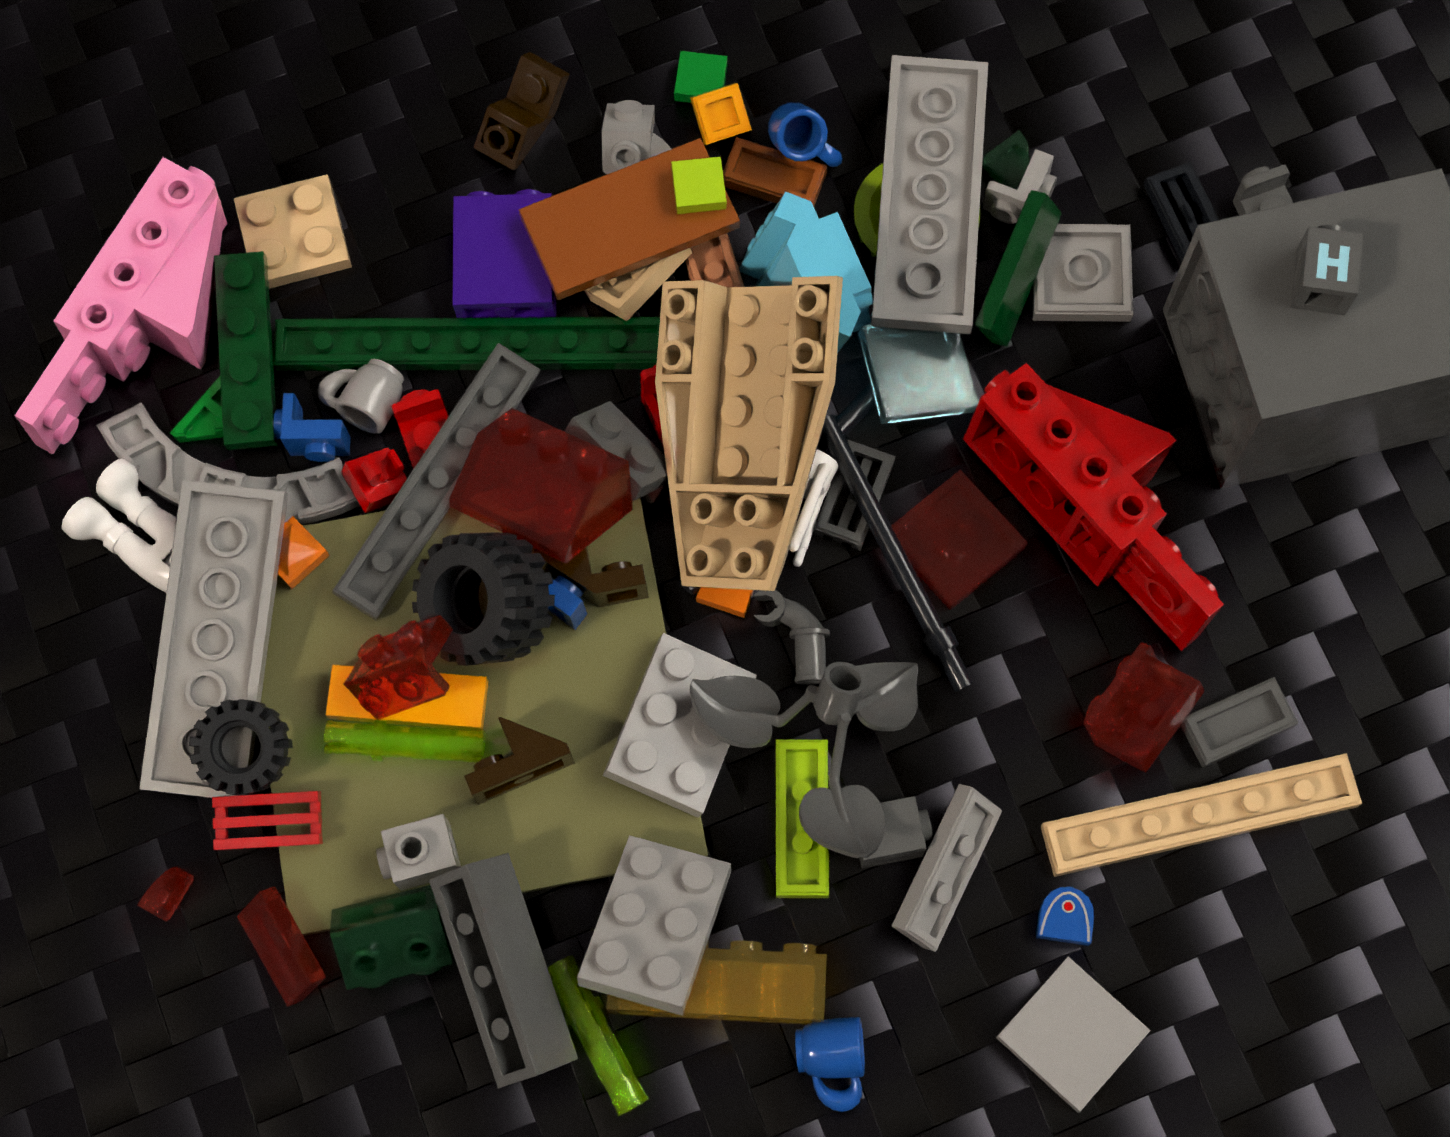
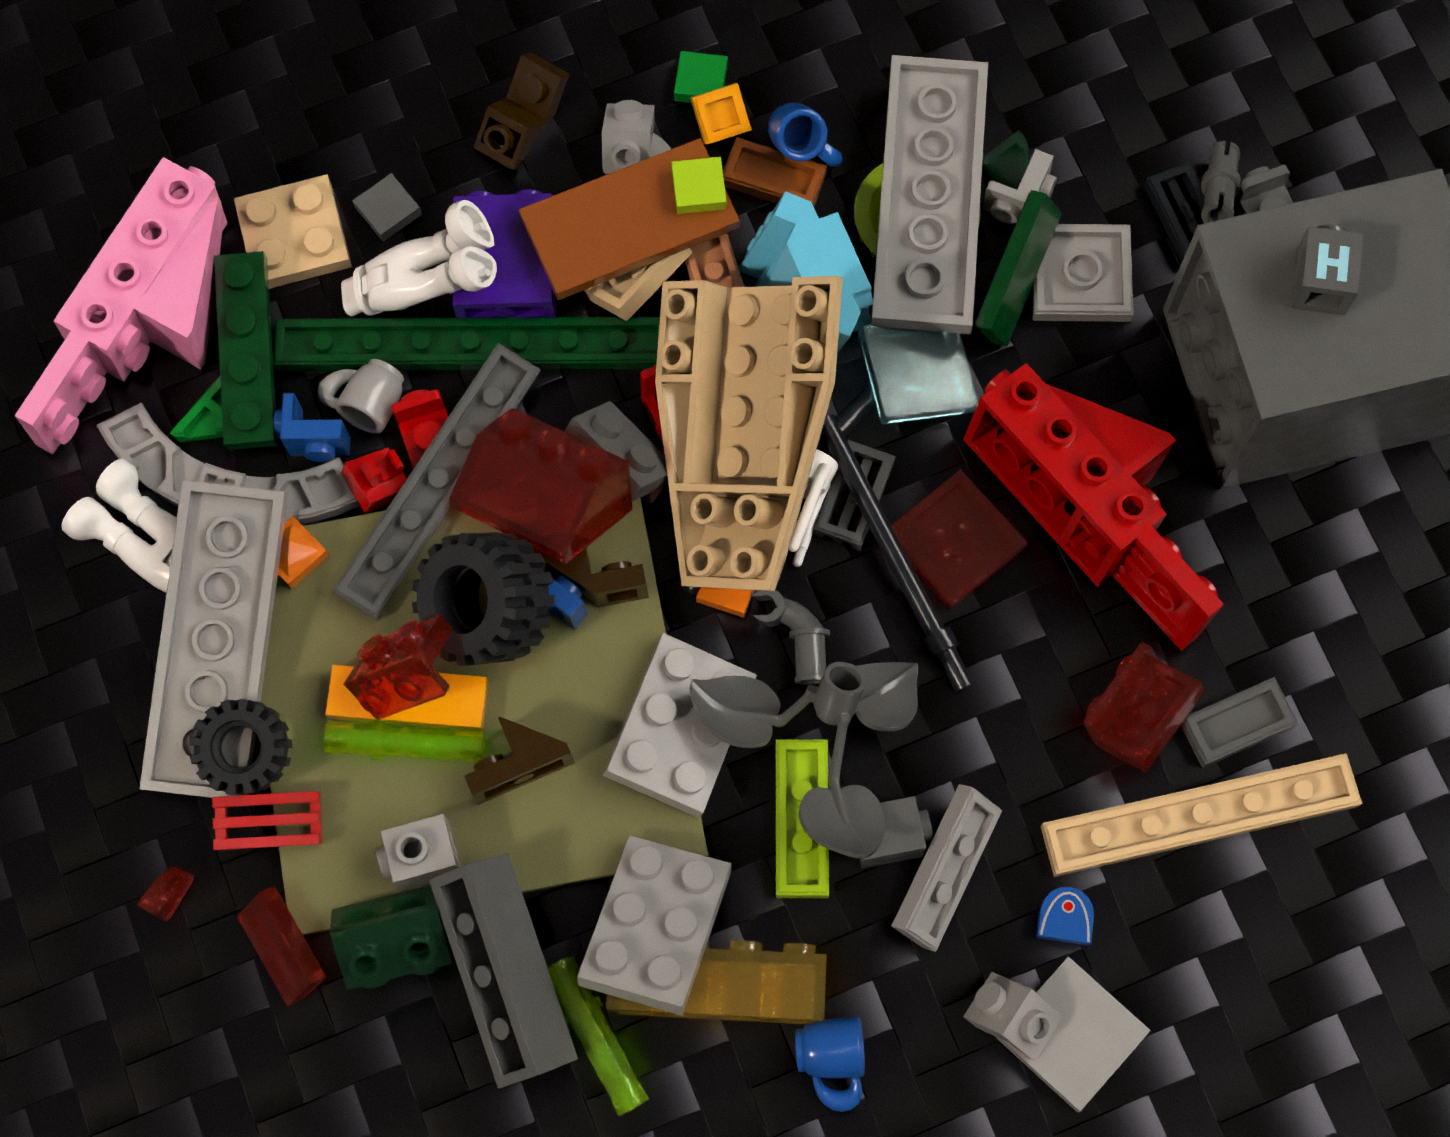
none -> white piece [341,200,497,316]
none -> dark grey tile [352,173,422,242]
none -> light grey bracket [963,972,1062,1060]
none -> dark grey pin [1201,141,1241,223]

